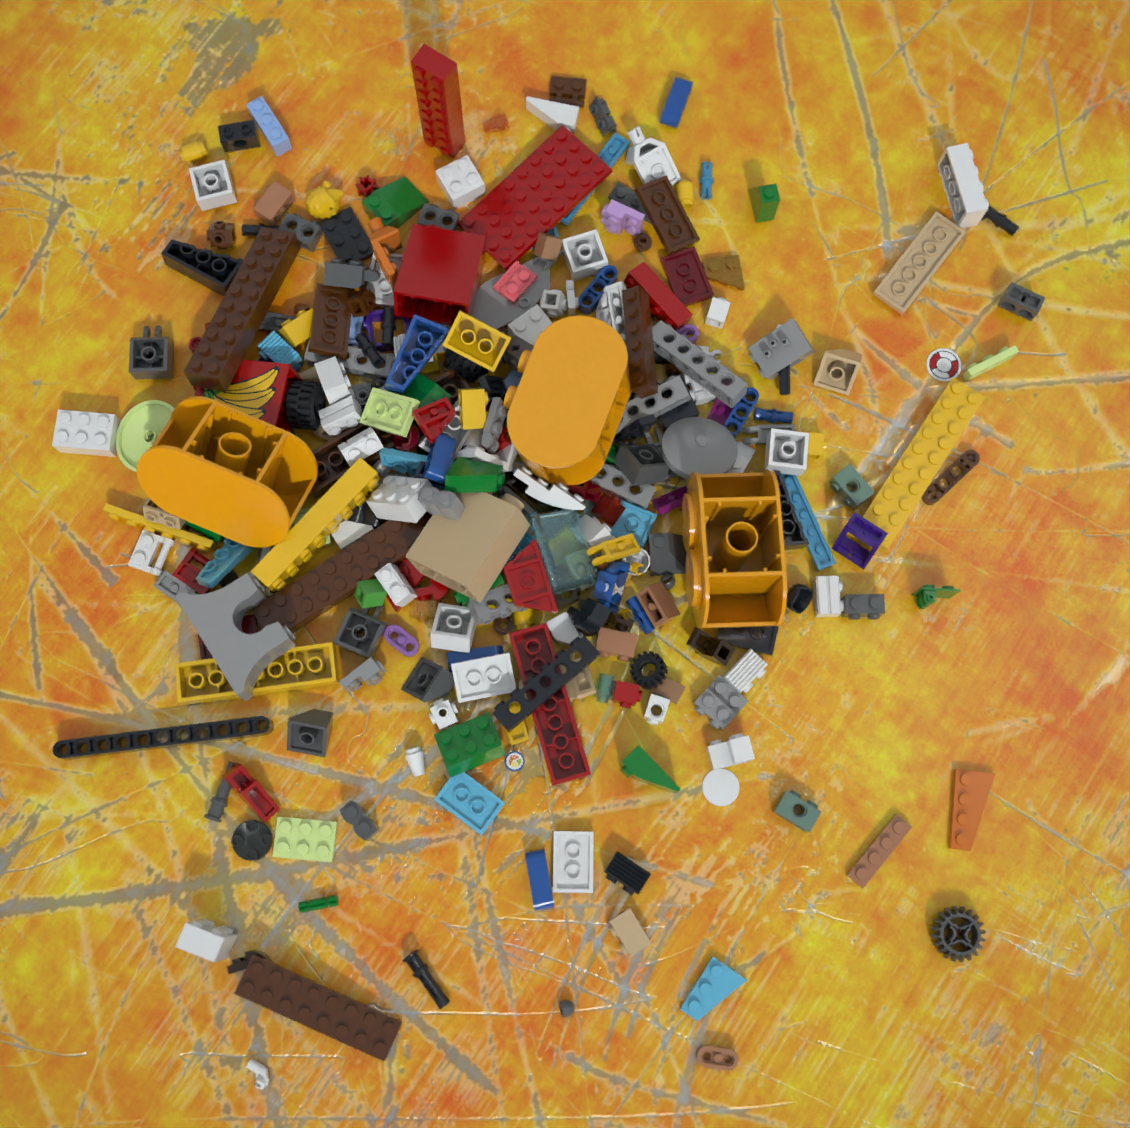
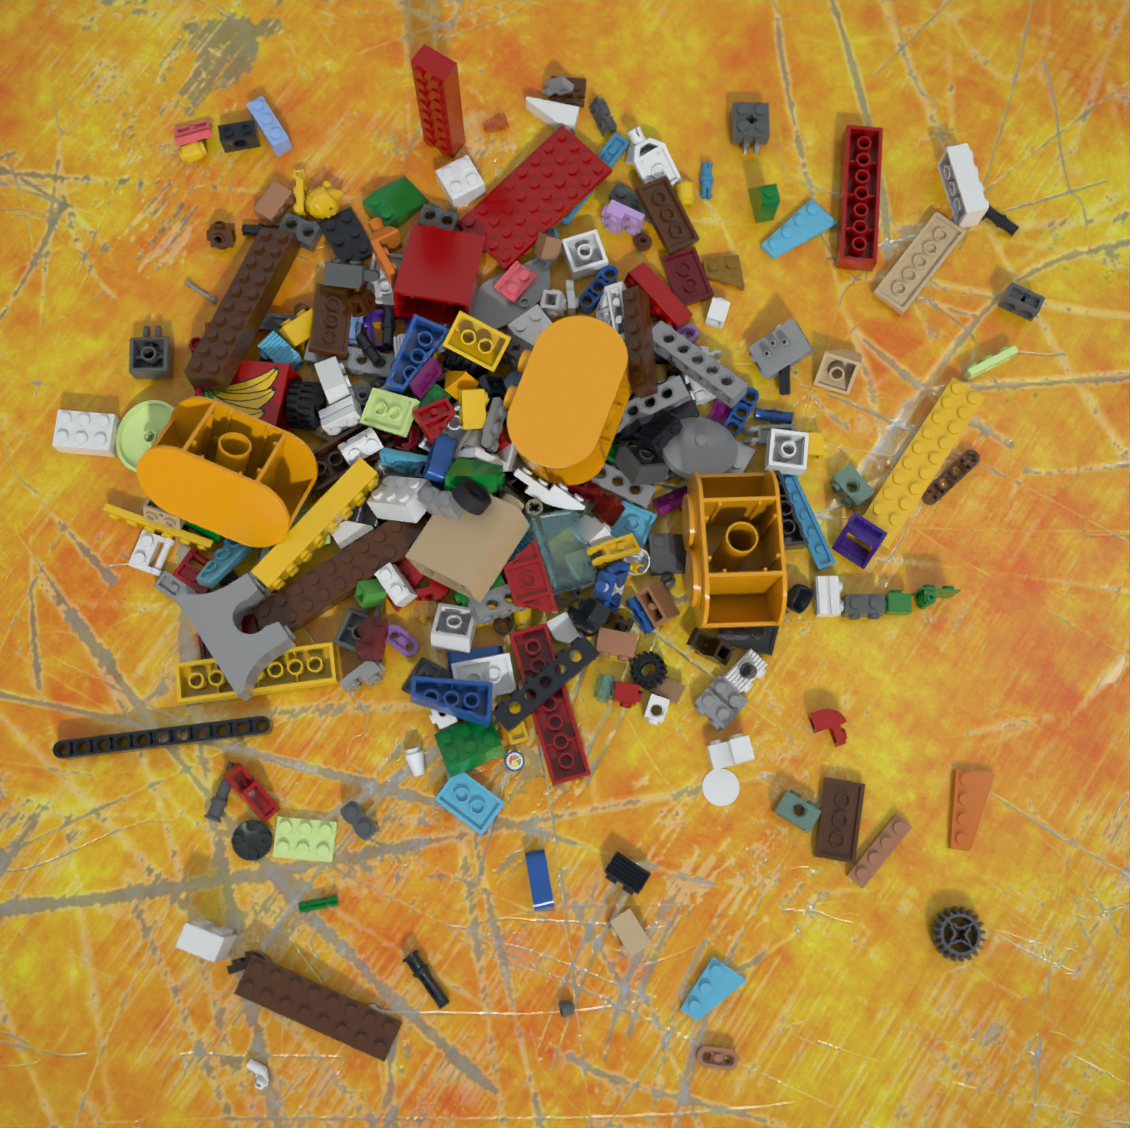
black wedge [161,239,244,296] -> none
white brick [189,160,237,211] -> none
dark grey slope [287,709,333,757] -> none
tan cone [298,366,321,383] -> none
red gear [356,175,379,198] -> none
white plate [553,831,594,893] -> none
tan plate [559,658,597,702] -> none
green slope [619,745,681,794] -> none
blue beam [660,77,693,129] -> none
sticker [927,348,961,382] -> none
none -> coral plate [174,119,213,146]
none -> light grey hinge [184,280,218,304]
none -> yellow hinge [293,169,308,220]
none -> clear red brick [355,616,389,663]
none -> magenta plate [409,357,442,399]
none -> blue wedge [410,676,493,727]
none -> light orange slope [445,371,479,400]
none -> black tyre [452,478,492,515]
none -> dark tan bush [524,499,543,518]
none -> light grey plate [542,76,574,96]
none -> black brick [637,409,683,454]
none -> dark grey hinge [730,102,770,154]
none -> dark grey hinge [739,662,757,679]
none -> medium azure wing [760,199,838,260]
none -> red brick [807,709,847,747]
none -> reddish brown plate [814,777,865,864]
none -> red brick [836,125,883,271]
none -> green brick [884,590,912,615]

